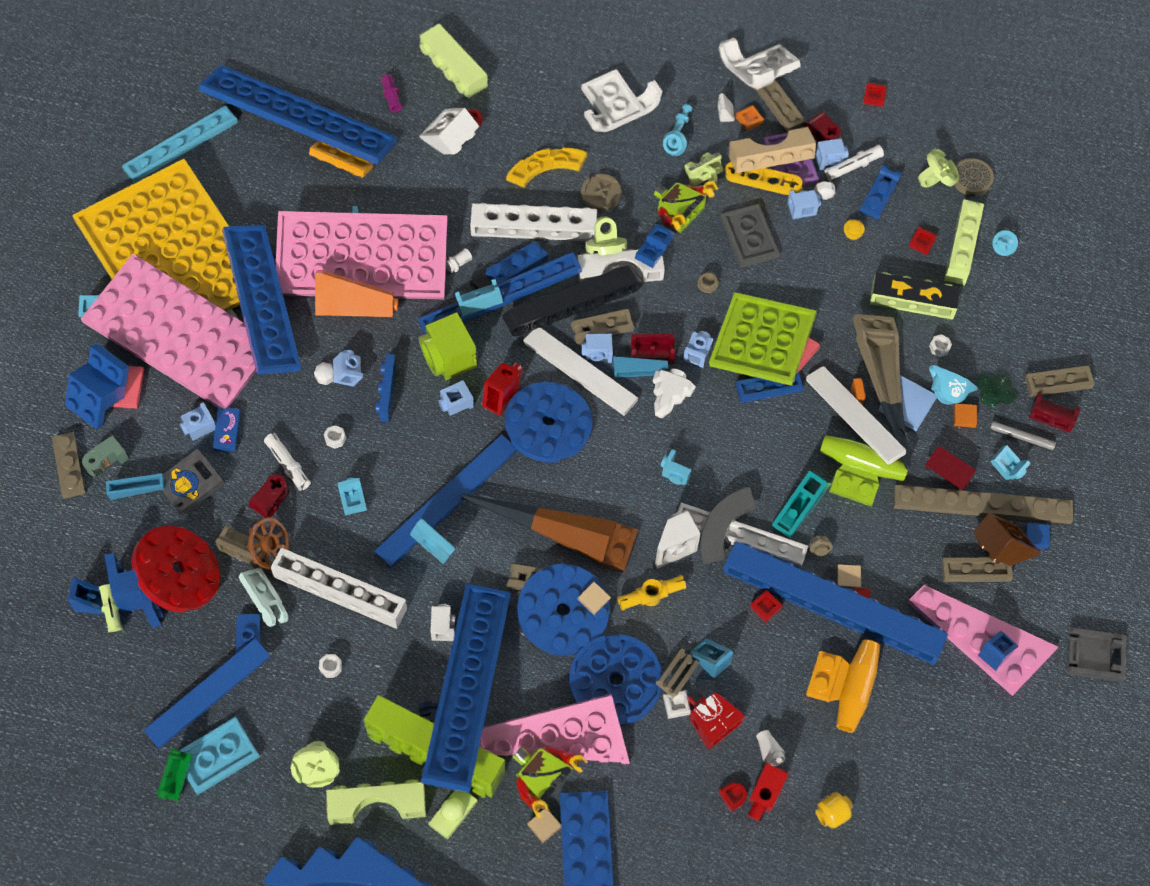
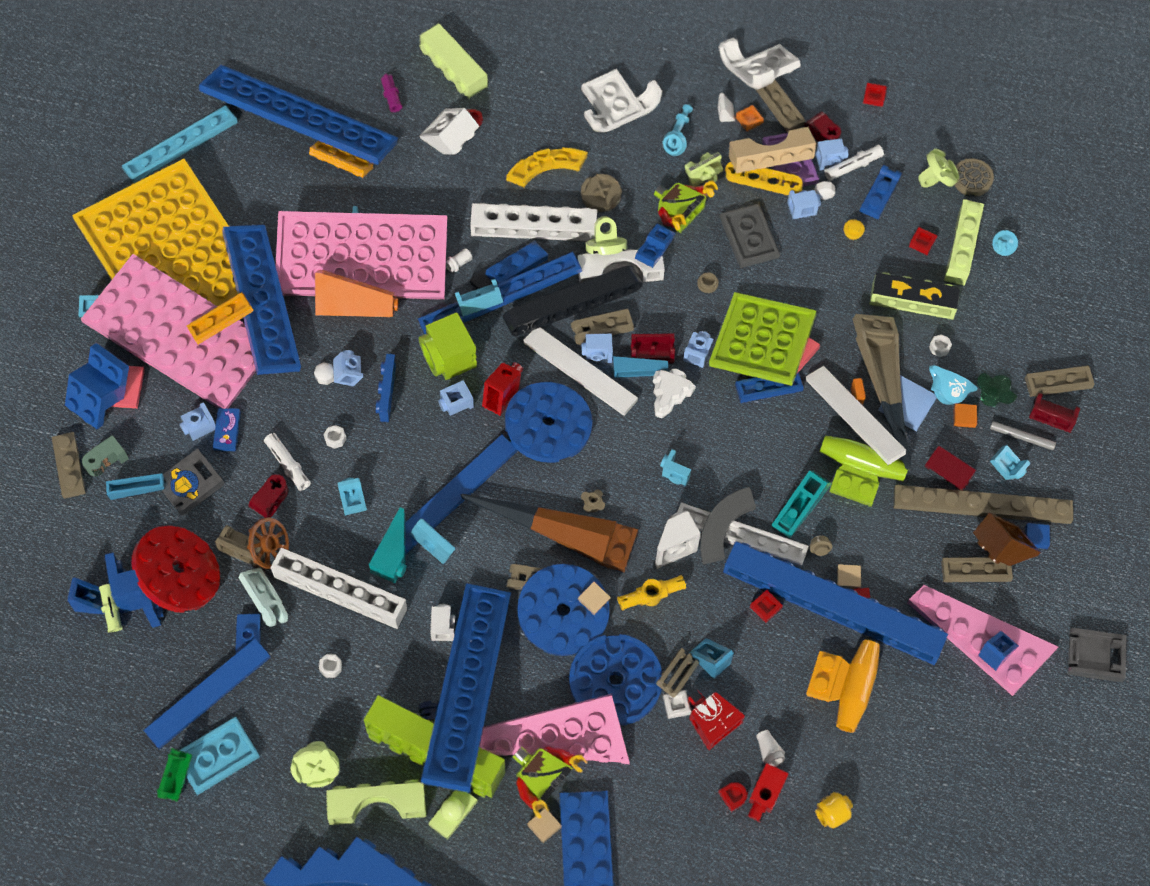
none -> light orange tile [186,292,254,345]
none -> teal slope [369,507,407,583]
none -> dark tan plate [581,489,605,512]

